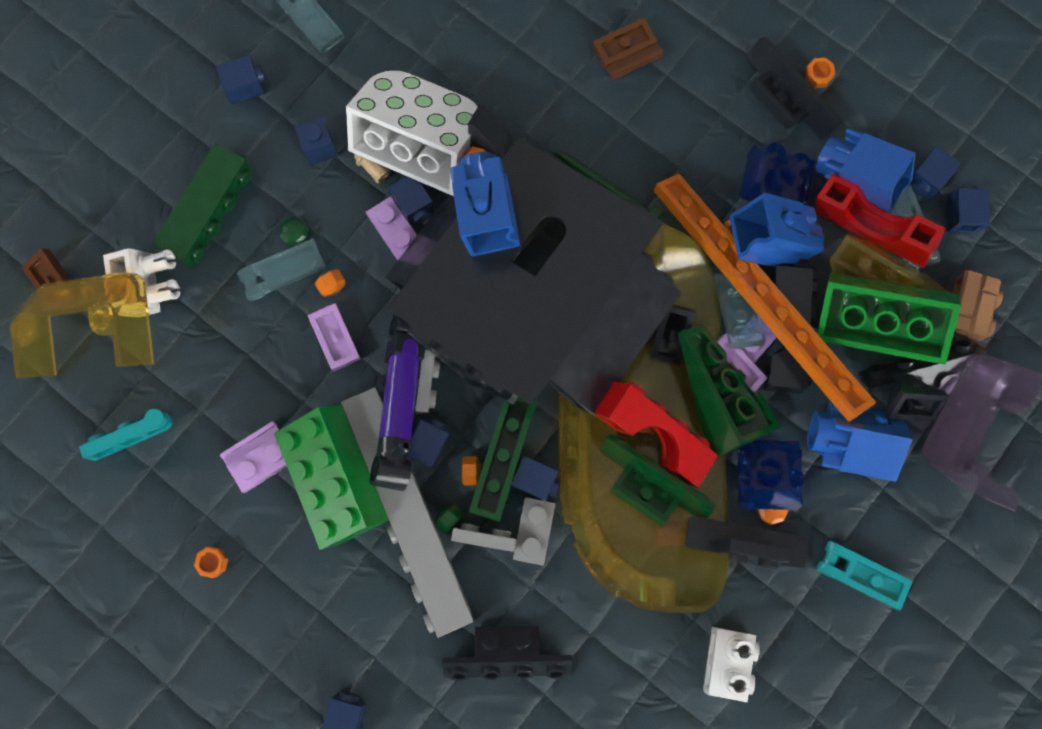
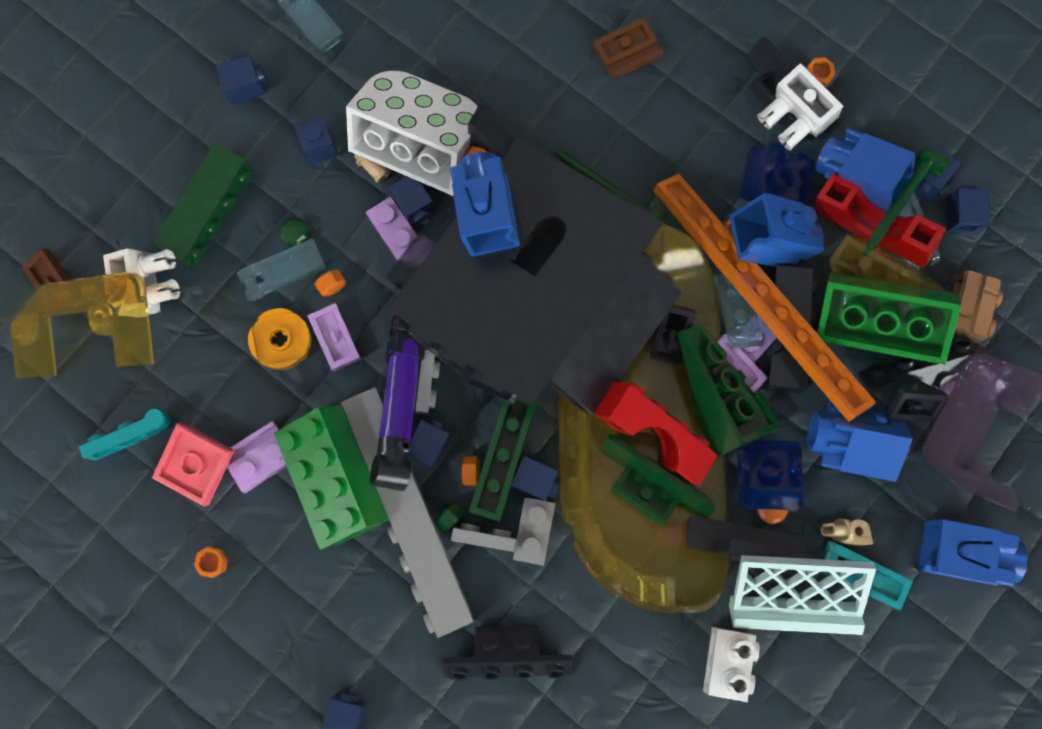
none -> coral plate [152,422,235,507]
none -> light orange plate [248,308,311,370]
none -> light aqua fence [729,555,876,635]
none -> white brick [757,63,843,150]
none -> tan piece [821,518,873,546]
none -> dark green piece [862,148,951,256]
none -> blue piece [918,519,1028,586]

